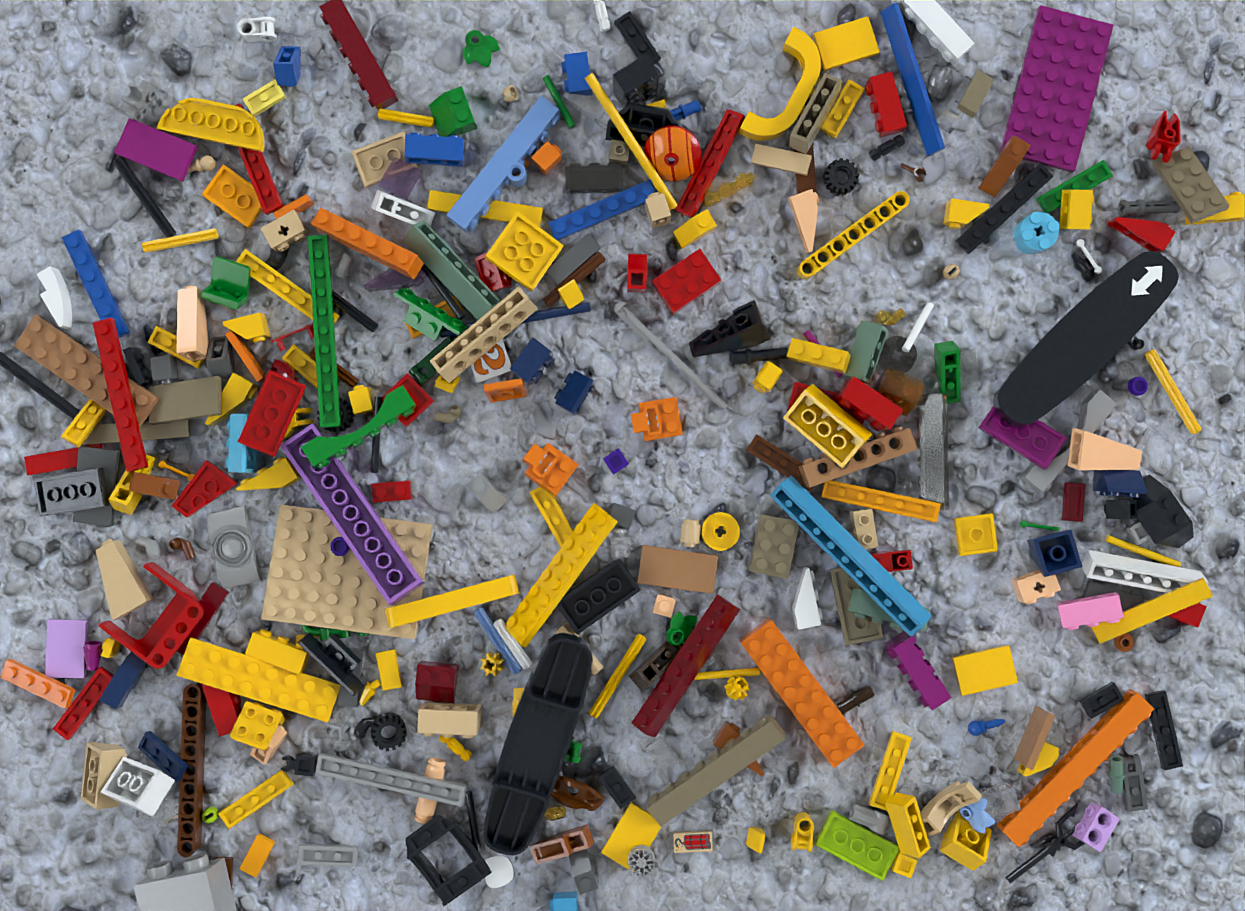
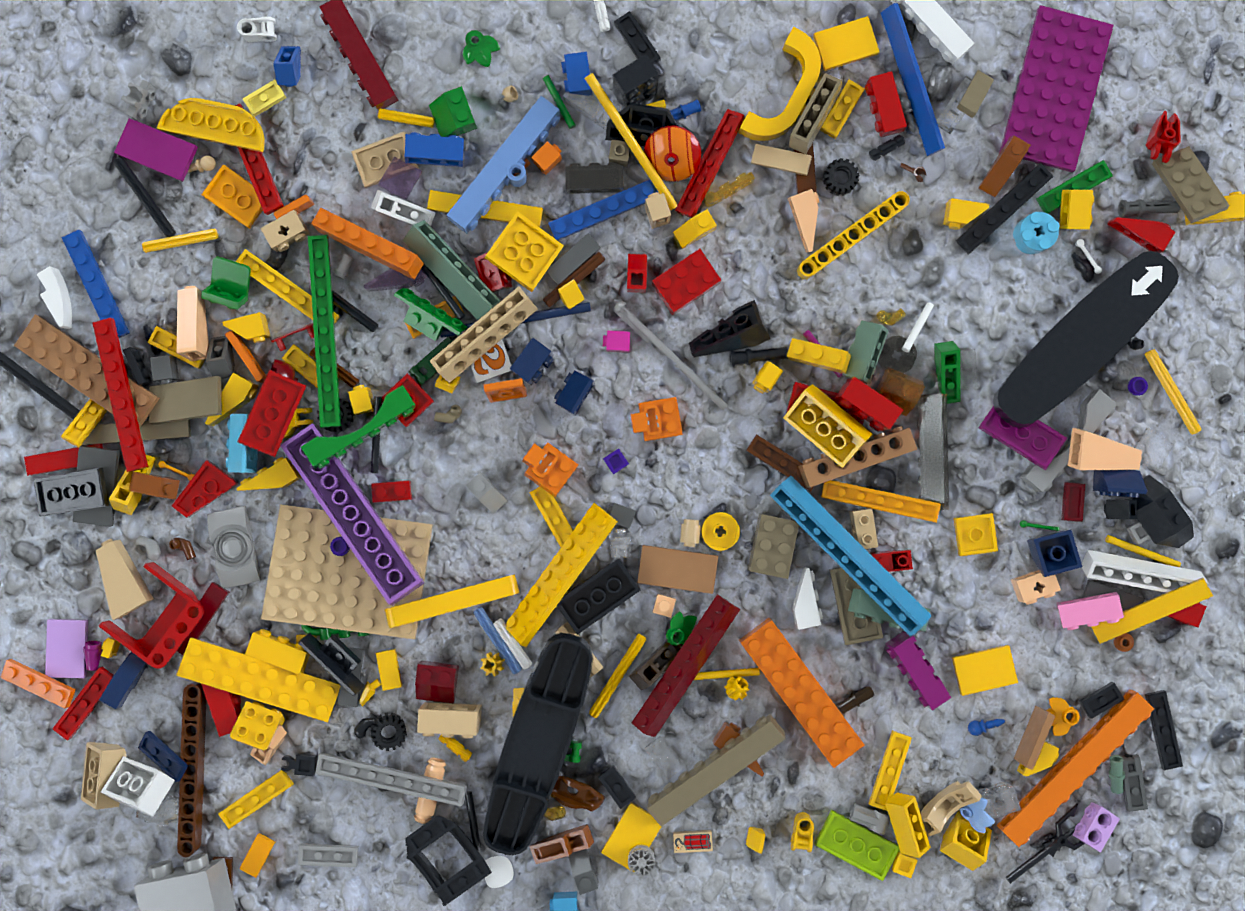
lime hinge [202,806,219,823] -> none
tan hinge [943,264,960,280] -> none
none -> dark pink brick [603,330,630,353]
none -> light orange plate [1046,697,1080,736]

